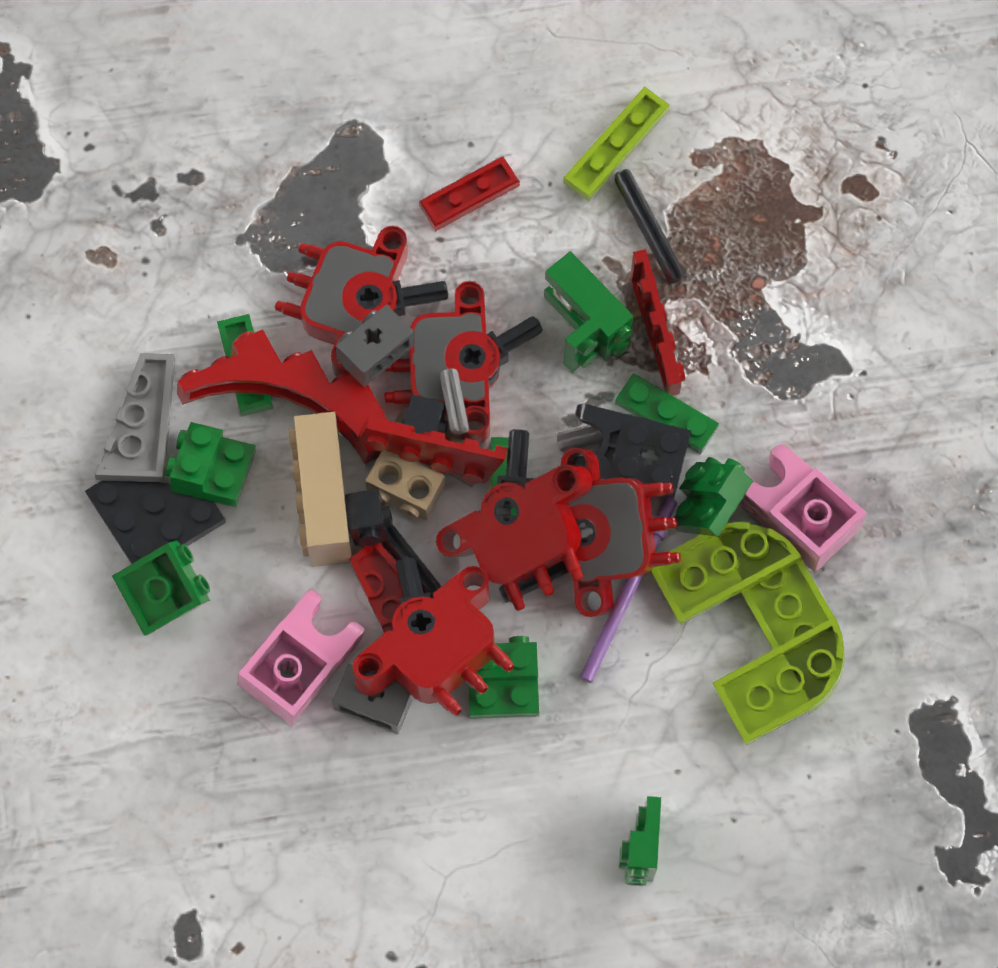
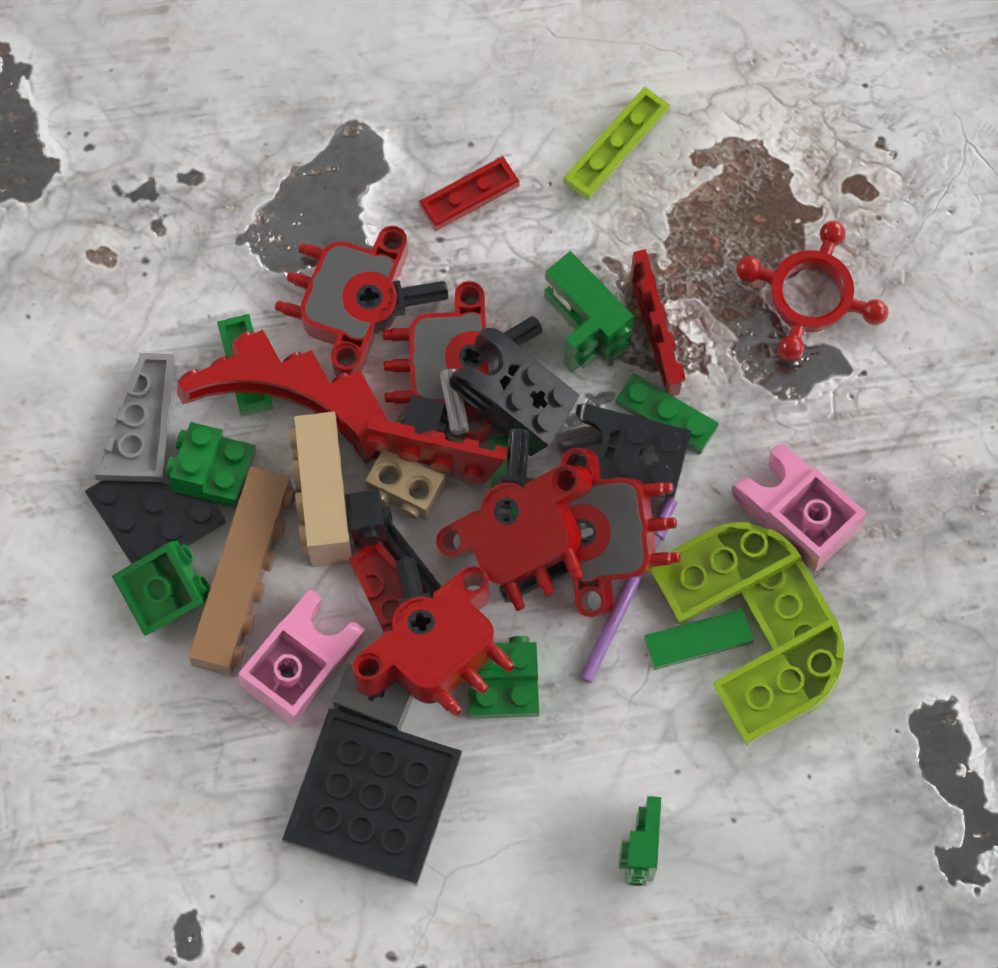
dark grey brick [336,305,414,387] -> none
black axle [614,169,685,284] -> none
green plate [674,457,753,537] -> none
none -> medium nougat brick [188,466,296,676]
none -> black plate [282,708,462,886]
none -> black brick [449,328,580,456]
none -> green tile [644,608,754,670]
none -> red piece [736,221,889,362]

